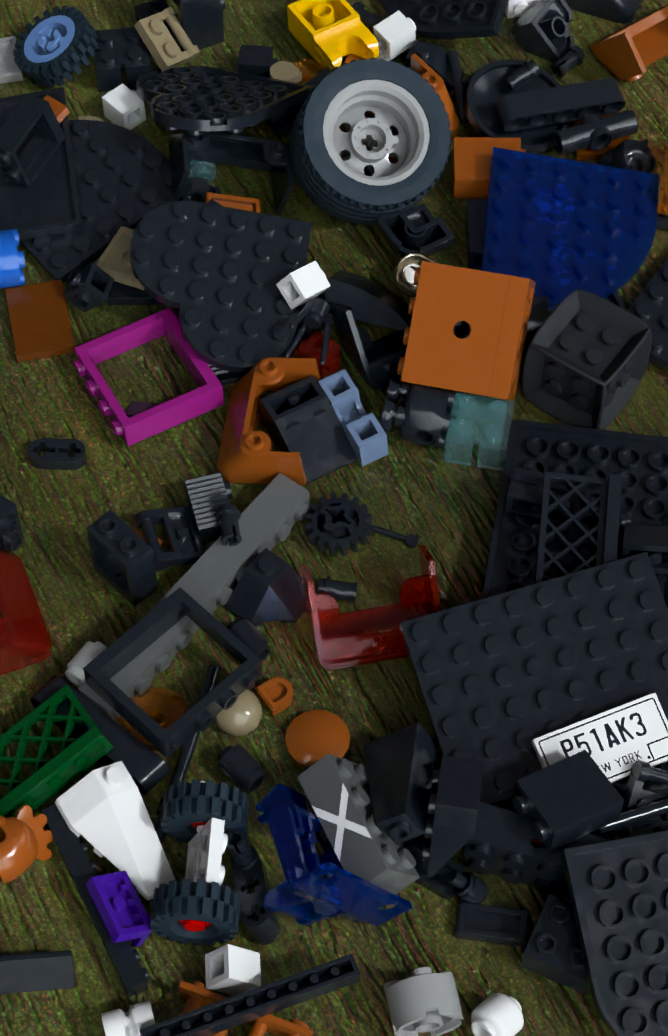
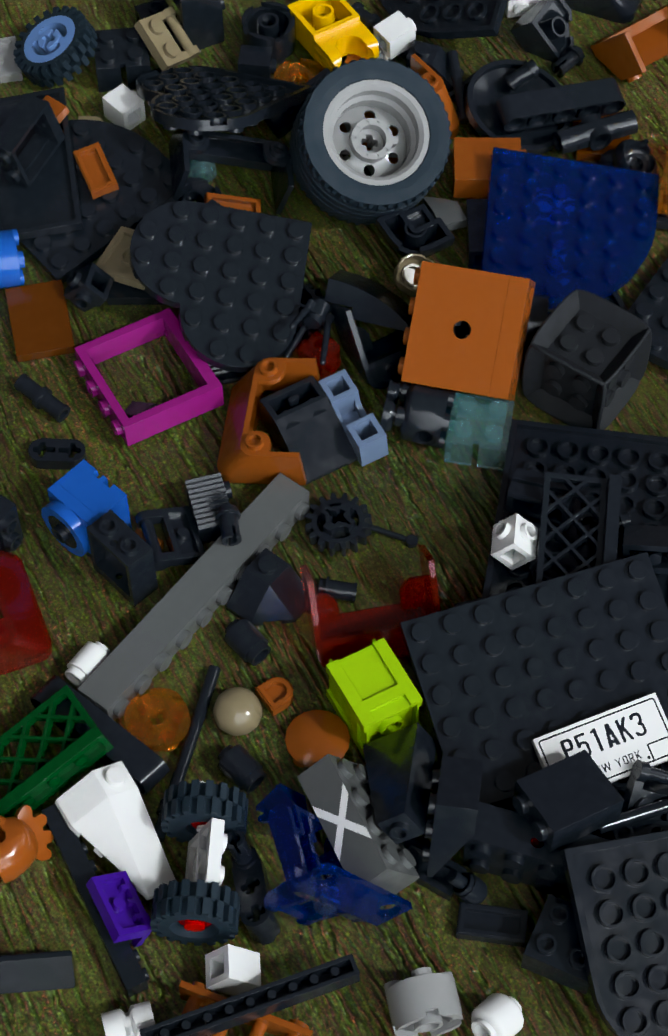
black window [83,587,262,758] -> none
dark tan tile [270,61,302,83] -> none
white brick [276,260,331,310] -> none
none -> black pin [14,374,71,423]
none -> blue piece [41,459,132,557]
none -> dark orange tile [73,142,119,199]
none -> black brick [242,1,296,65]
none -> lime container [326,638,423,757]
none -> dark grey slope [422,197,467,231]
none -> white brick [490,513,538,570]

